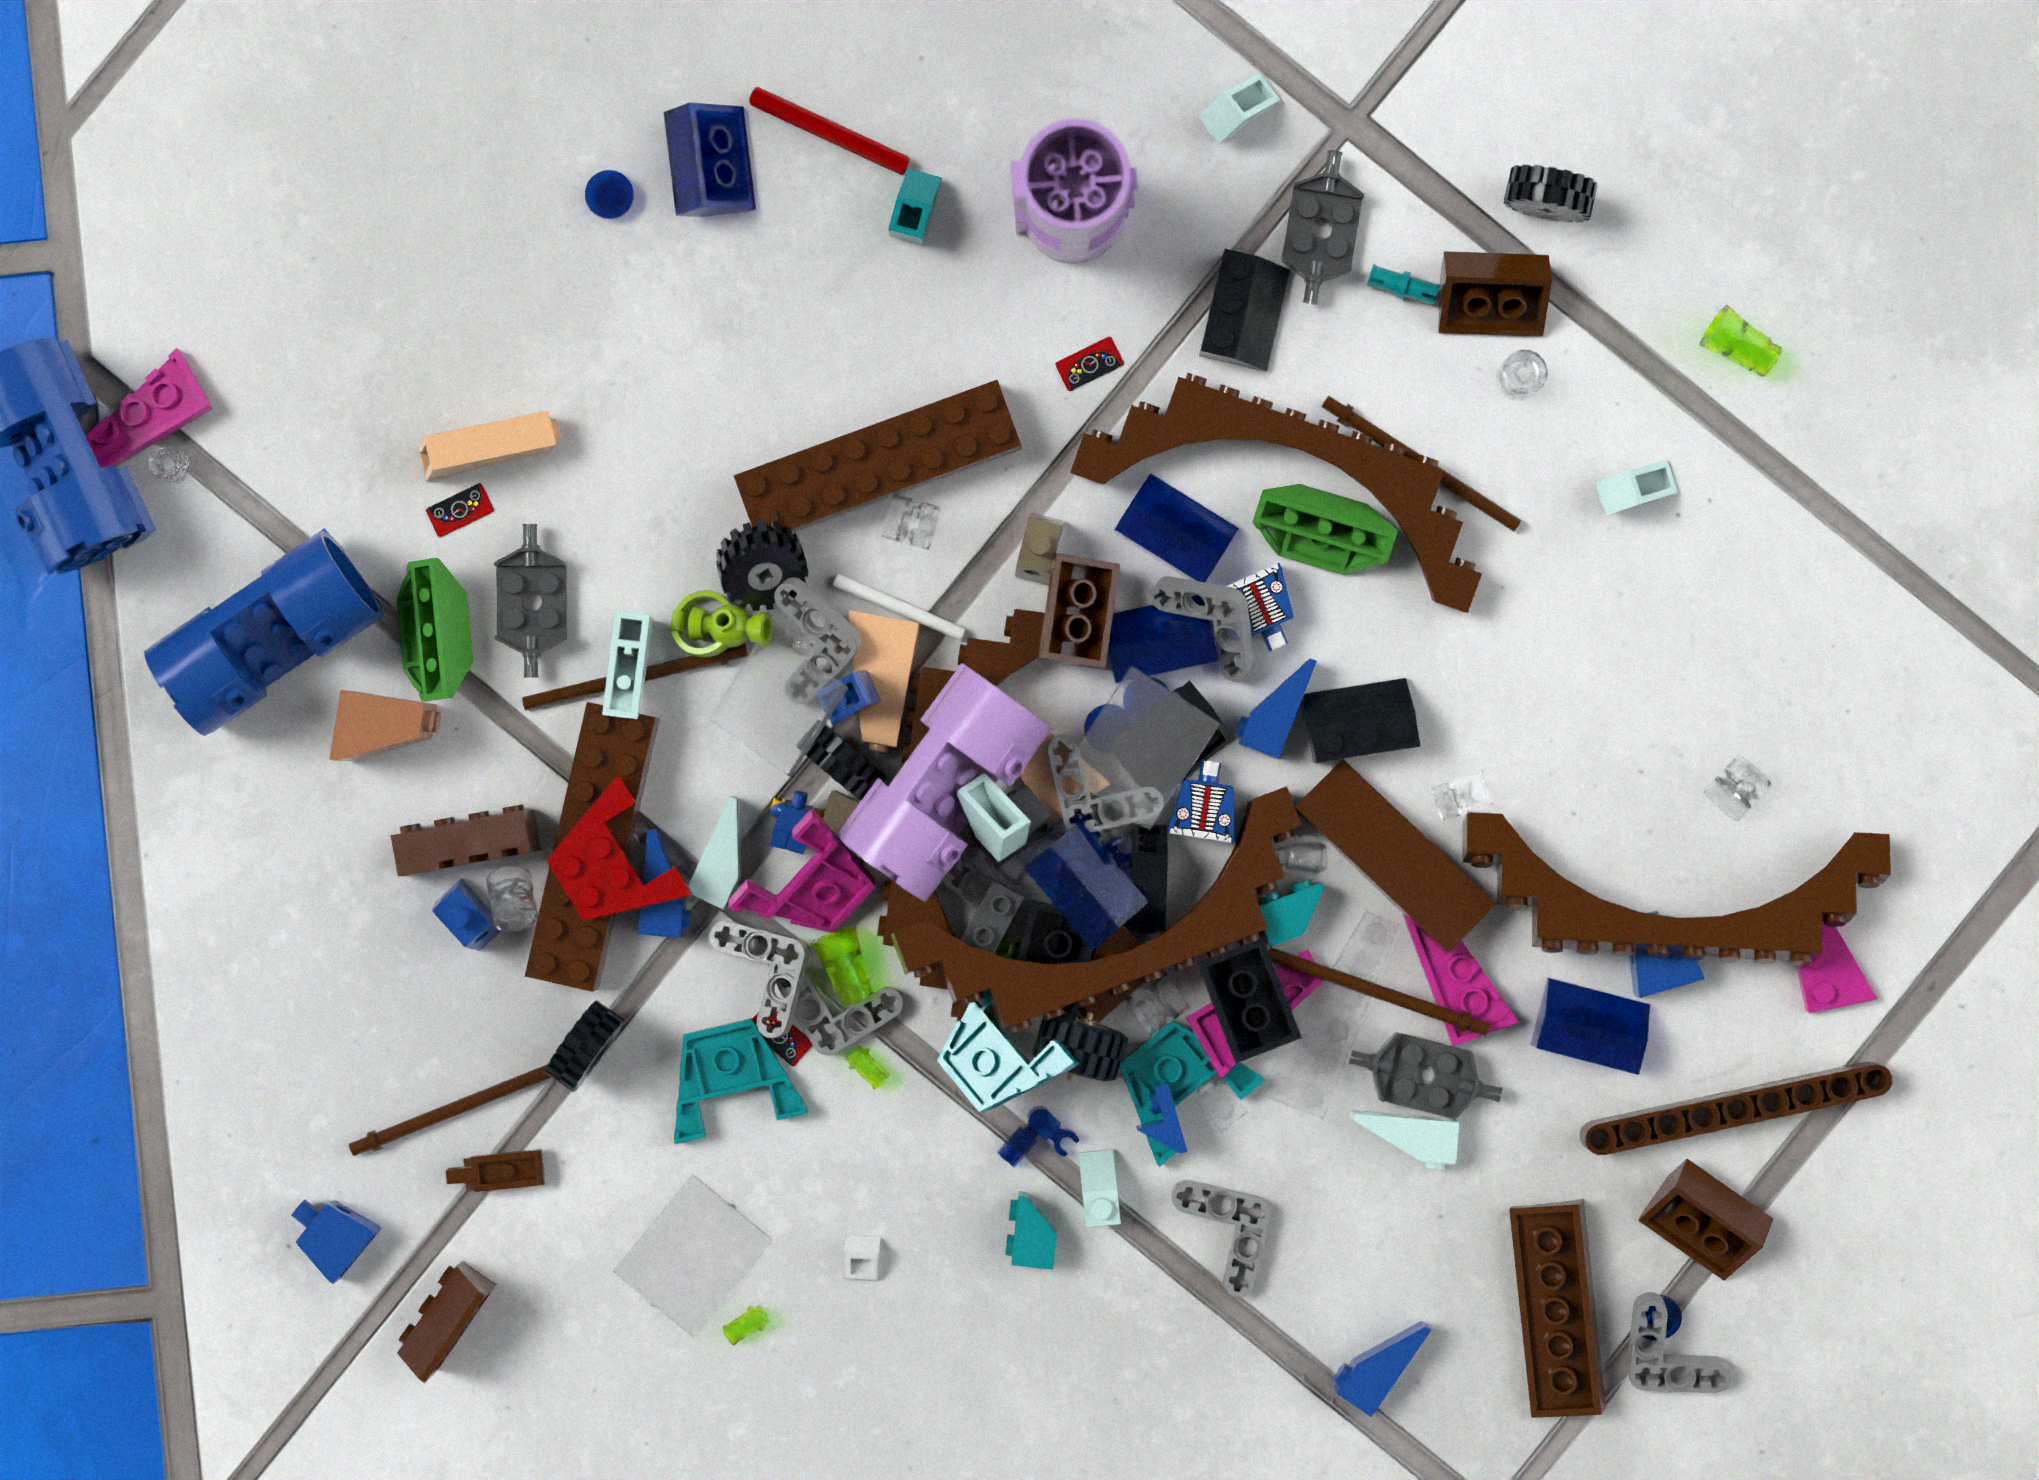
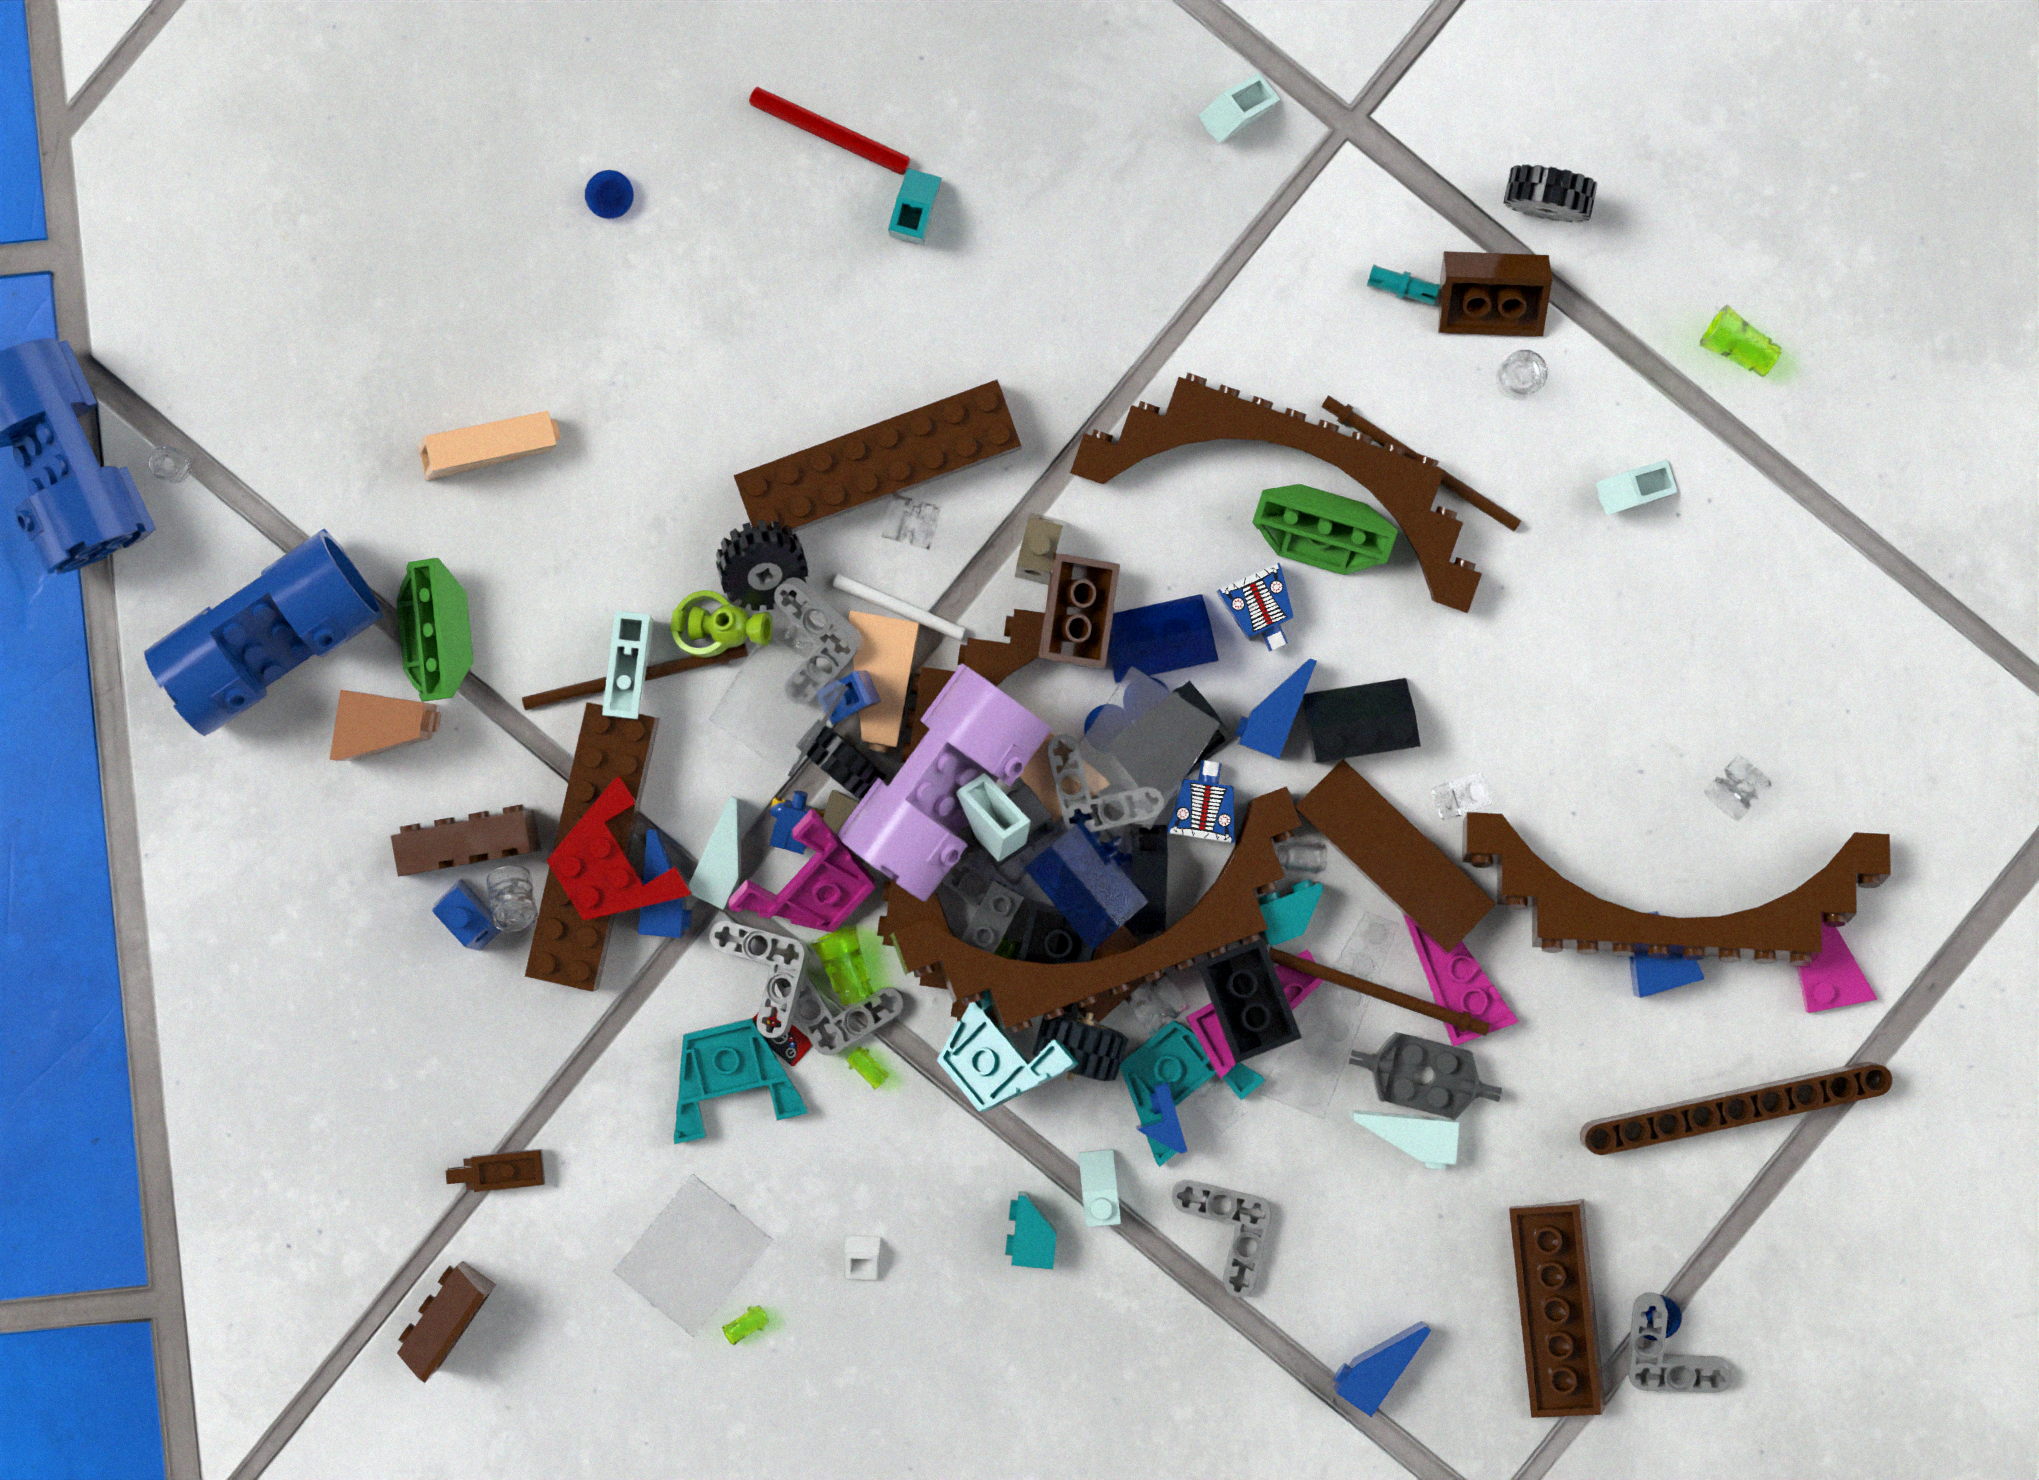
dark pink wing [86,348,213,467] -> none
blue torso [291,1199,382,1284] -> none
reddish brown bar [349,1064,552,1156] -> none
sticker [426,483,494,537] -> none
dark grey plate [494,524,567,678] -> none
black wheel [544,1000,625,1092] -> none
clear blue slope [663,102,756,217] -> none
clear blue bar [997,1106,1079,1168] -> none
lavender cylinder [1011,119,1137,264] -> none
sticker [1055,337,1124,391] -> none
clear blue slope [1113,473,1239,583] -> none
light grey beam [1149,576,1254,682] -> none
black slope [1199,249,1291,372] -> none
dark grey plate [1281,150,1364,305] -> none
clear blue slope [1530,978,1650,1075] -> none
reddish brown slope [1638,1159,1773,1281] -> none

